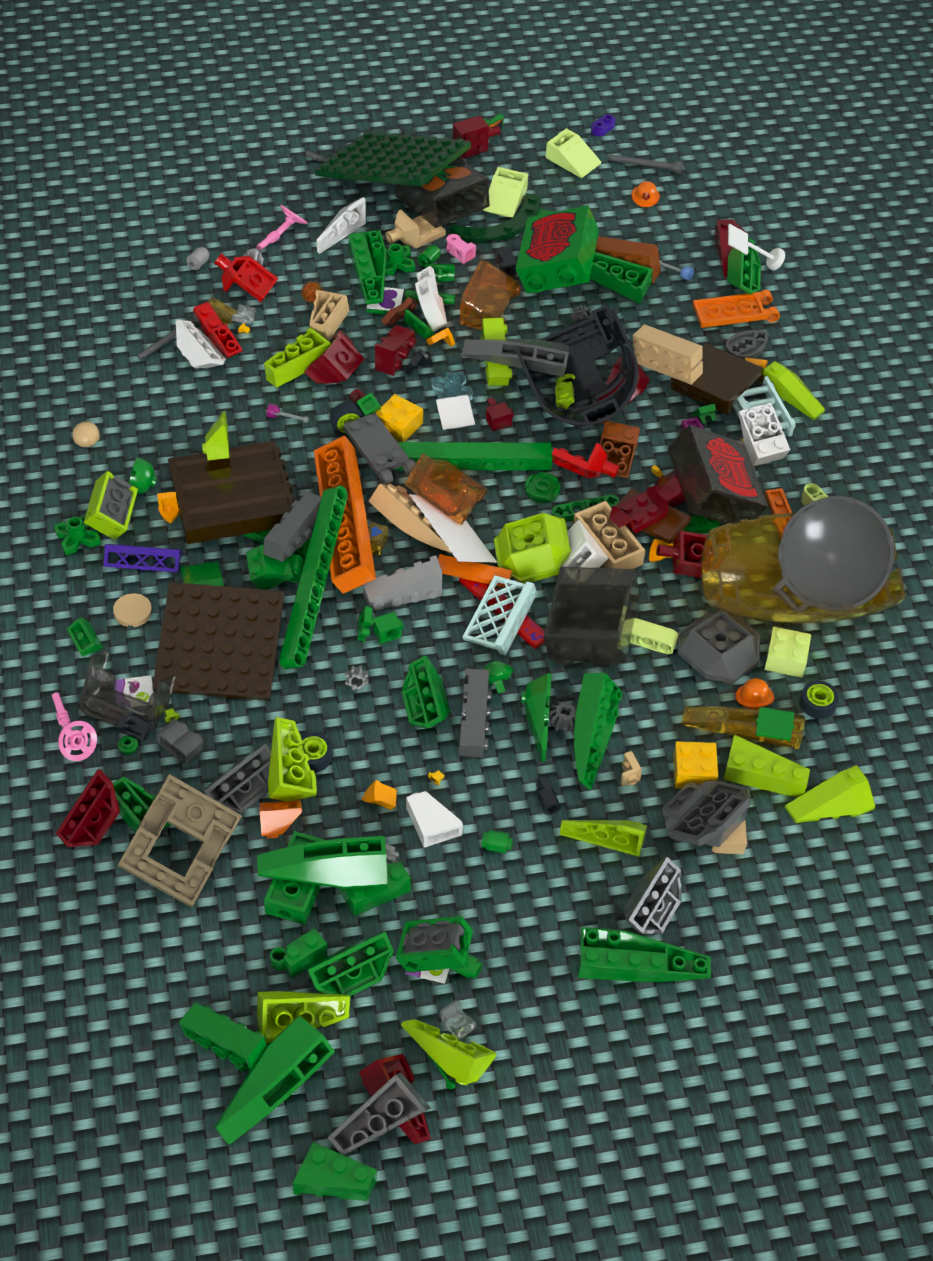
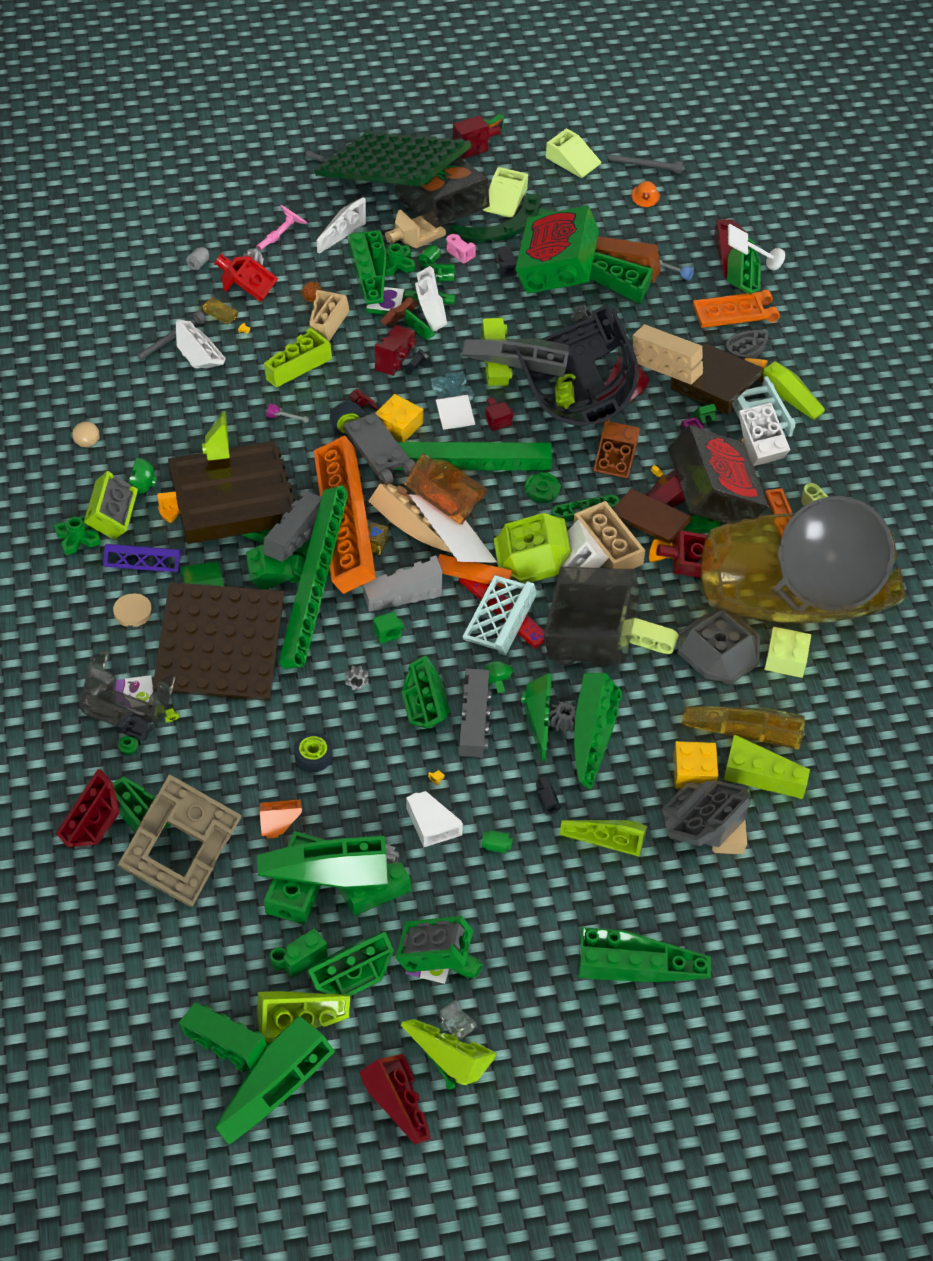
bright pink dish [52,693,97,761] -> none
green slope [67,617,103,657] -> none
dark grey brick [157,719,203,764] -> none
red slope [193,302,243,358] -> none
dark grey wedge [202,743,271,814] -> none
clear bracket [232,305,256,324] -> none
lime wedge [268,717,317,802] -> none
green wedge [292,1142,377,1201] -> none
dark red piece [304,330,365,384] -> none
dark grey wedge [327,1073,431,1155] -> none
green tile [356,393,381,416] -> none
green plate [357,606,374,642] -> none
light orange tile [362,780,397,810] -> none
light orange tile [426,328,455,347] -> none
clear orange windscreen [460,260,521,329] -> none
red plate [552,443,620,479] -> none
dark purple plate [591,114,616,136] -> none
dark red piece [609,485,680,533] -> none
tan bracket [621,751,642,786] -> none
dark grey wedge [624,857,681,935] -> none
orange hat [735,678,775,708] -> none
green piece [755,707,795,741] -> none
lime wedge [785,765,875,823] -> none
black wheel [800,681,839,719] -> none

